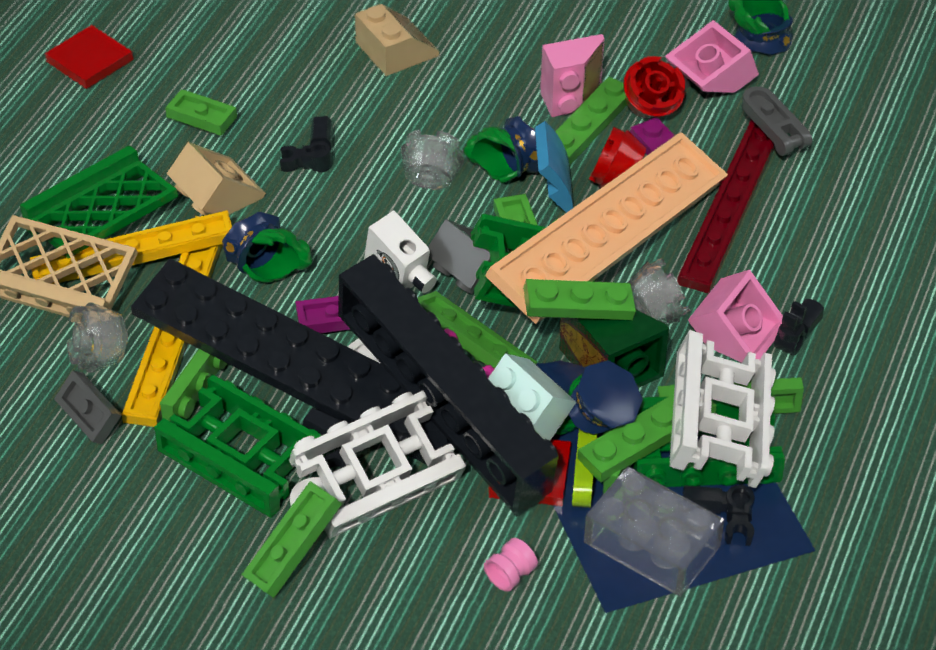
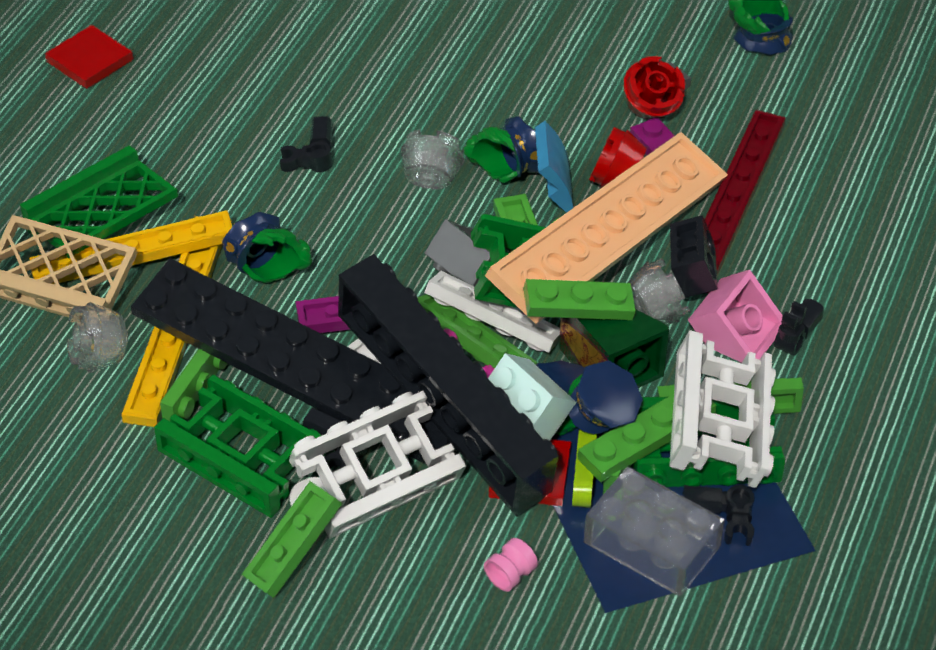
dark grey plate [54,370,121,444] -> none
bright green plate [165,89,237,136] -> none
tan slope [167,142,266,215] -> none
tan slope [355,4,439,76] -> none
white torso [364,210,437,294] -> none
bright pink slope [540,34,604,117] -> none
bright green plate [555,77,627,166] -> none
bright pink slope [665,20,759,93] -> none
dark grey plate [742,86,812,156] -> none
none -> white plate [424,271,560,353]
none -> black brick [670,215,718,298]

